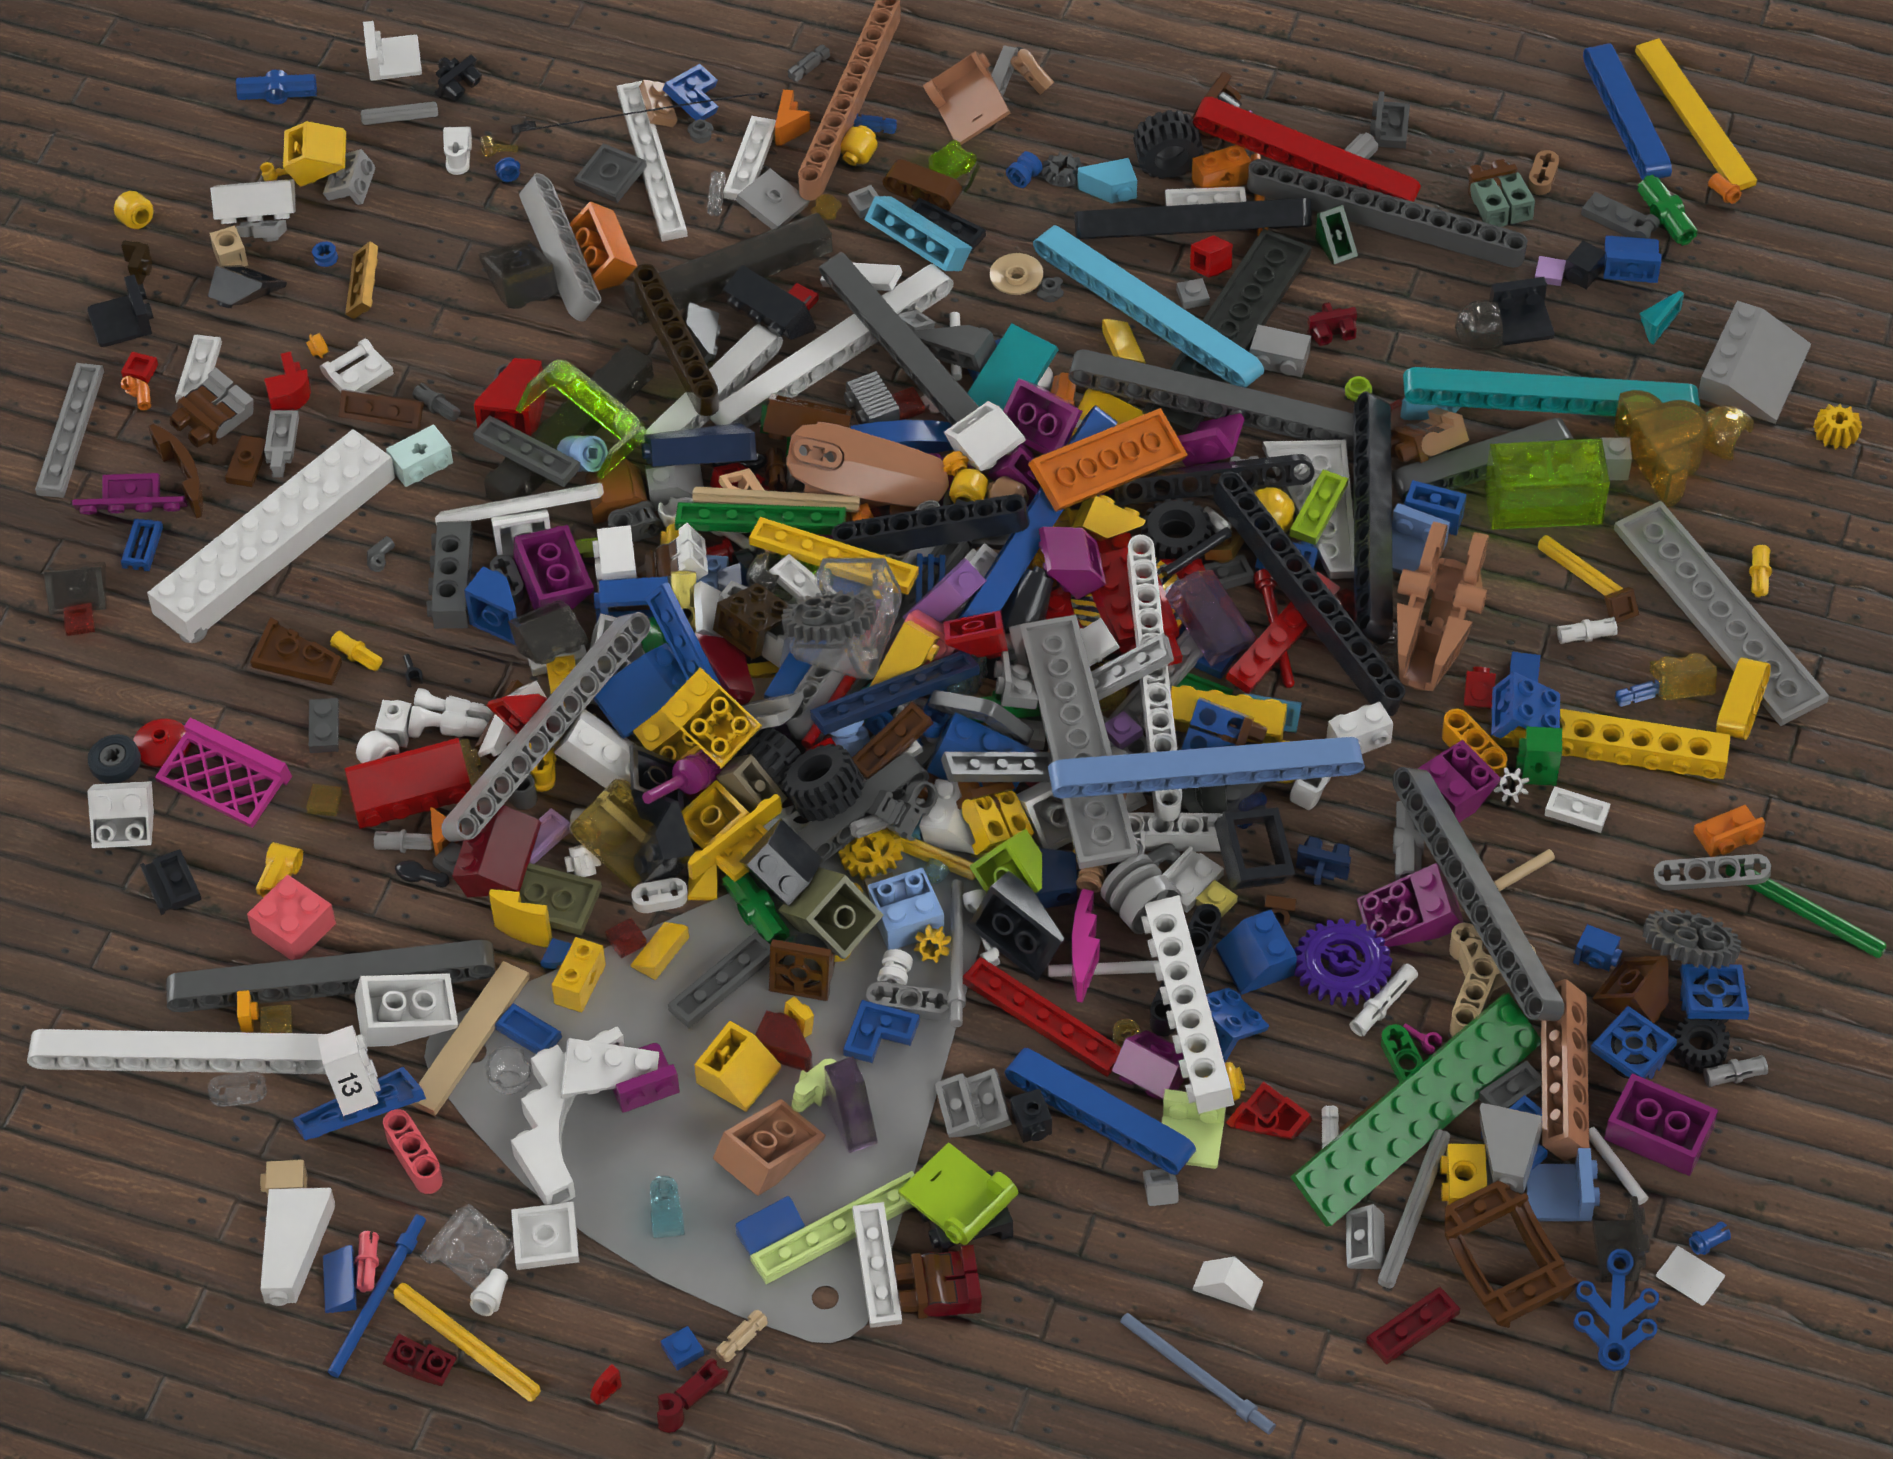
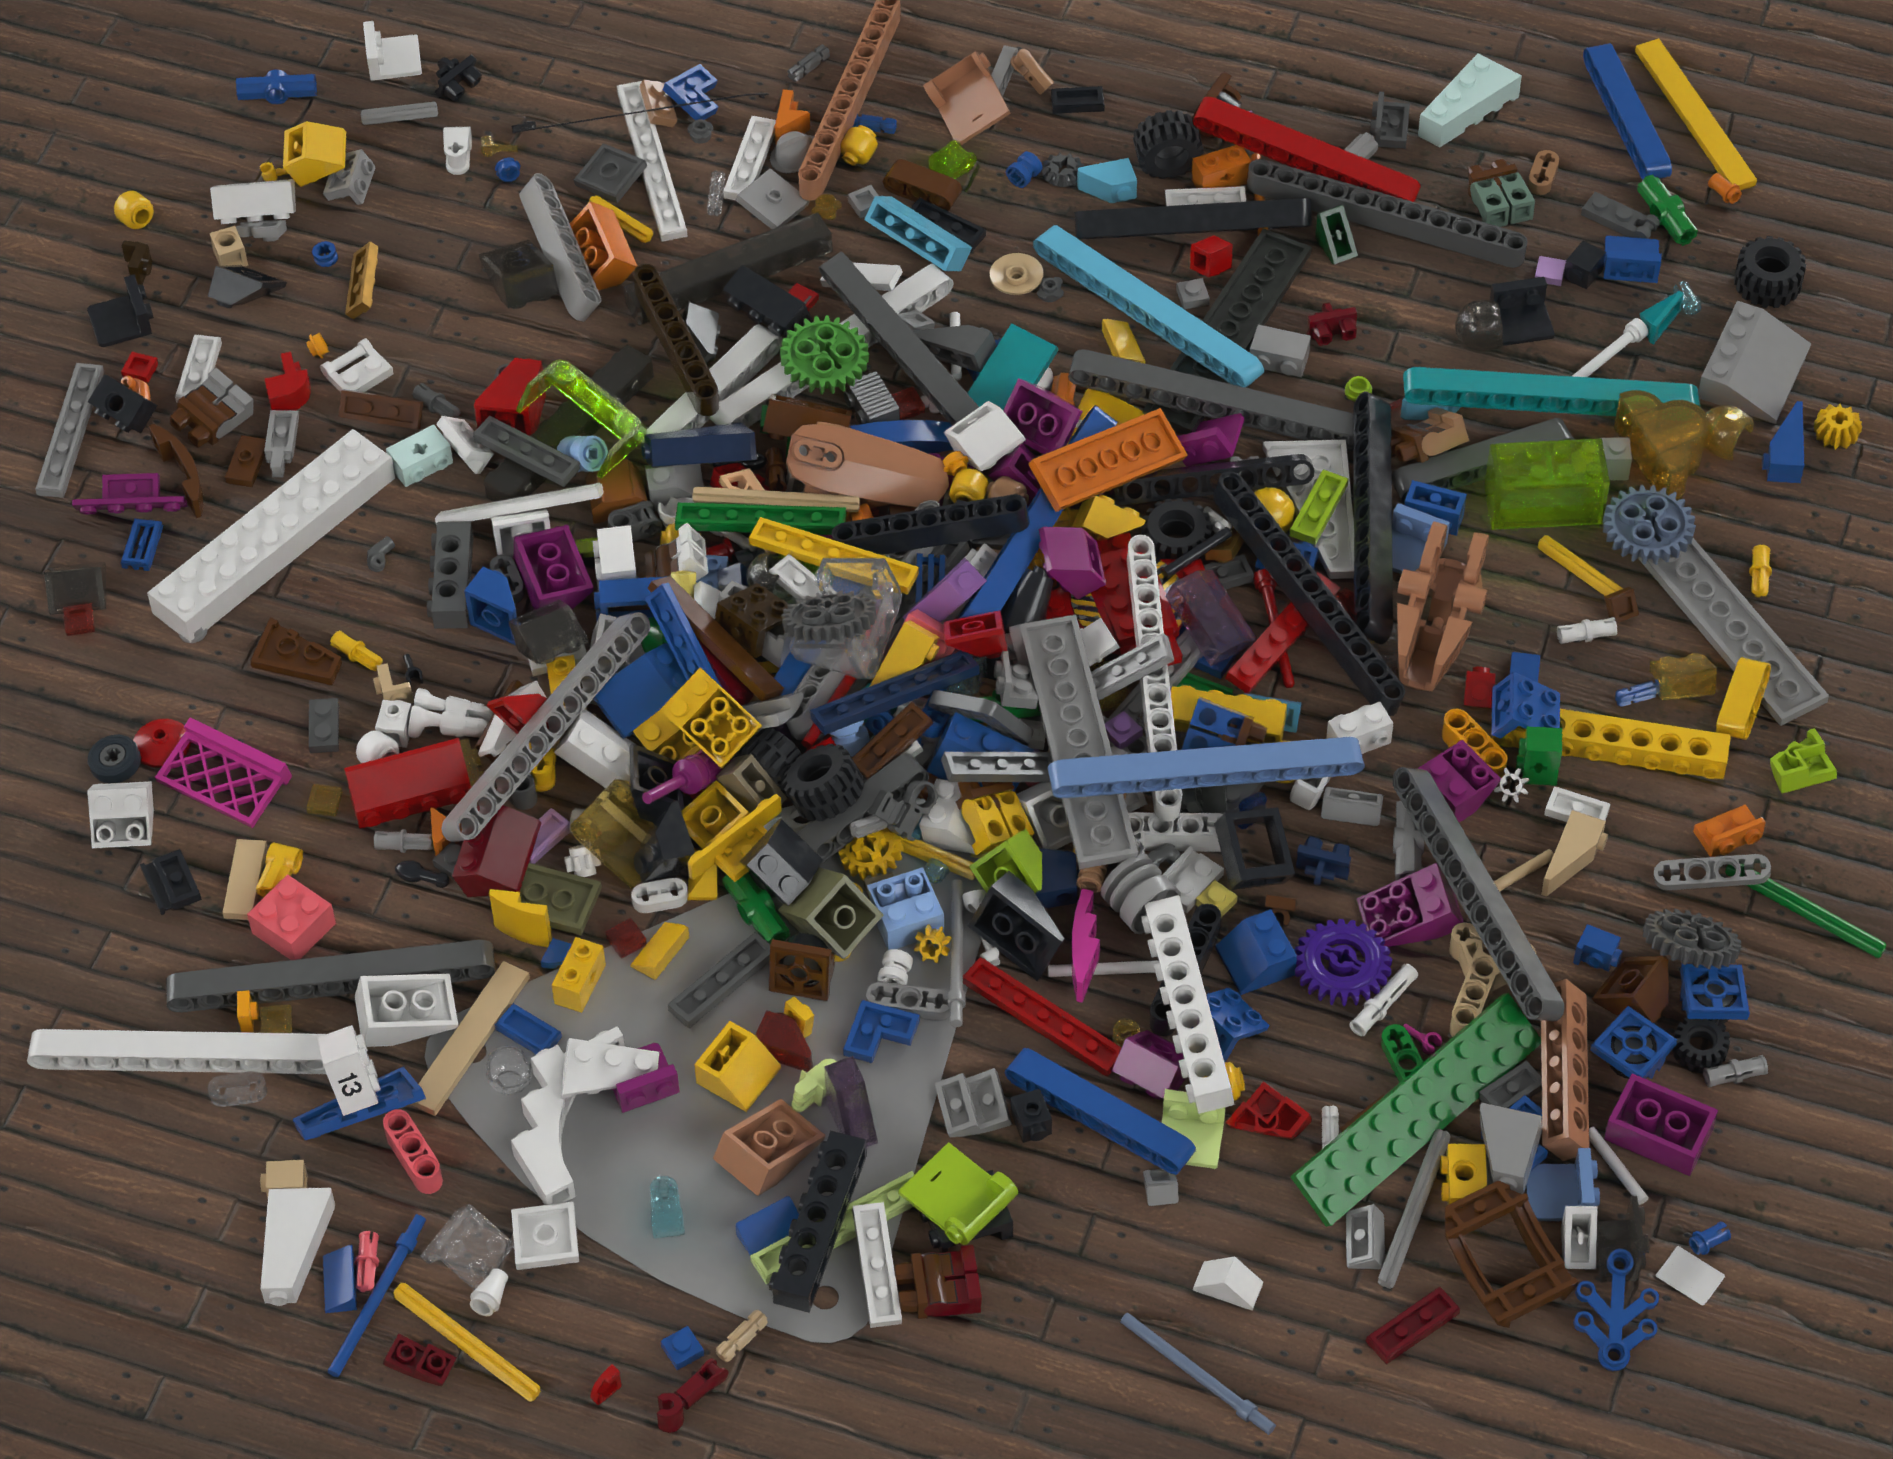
none -> black brick [88,374,158,433]
none -> tan tile [223,839,267,920]
none -> tan bracket [373,663,414,704]
none -> white bracket [436,416,494,474]
none -> yellow axle [588,195,654,243]
none -> reddish brown tile [647,576,784,701]
none -> black brick [769,1131,867,1313]
none -> light grey piece [770,131,814,173]
none -> bright green gear [780,315,869,395]
none -> black tile [1051,86,1105,114]
none -> light grey slope [1321,787,1384,826]
none -> light aqua wedge [1418,53,1522,148]
none -> tan slope [1541,810,1608,896]
none -> white slope [1561,1206,1597,1269]
none -> white piece [1572,318,1649,377]
none -> sand blue gear [1603,485,1696,565]
none -> clear light blue pin [1673,281,1702,315]
none -> black tyre [1734,236,1806,308]
none -> blue slope [1762,401,1804,483]
none -> lime slope [1770,728,1837,794]

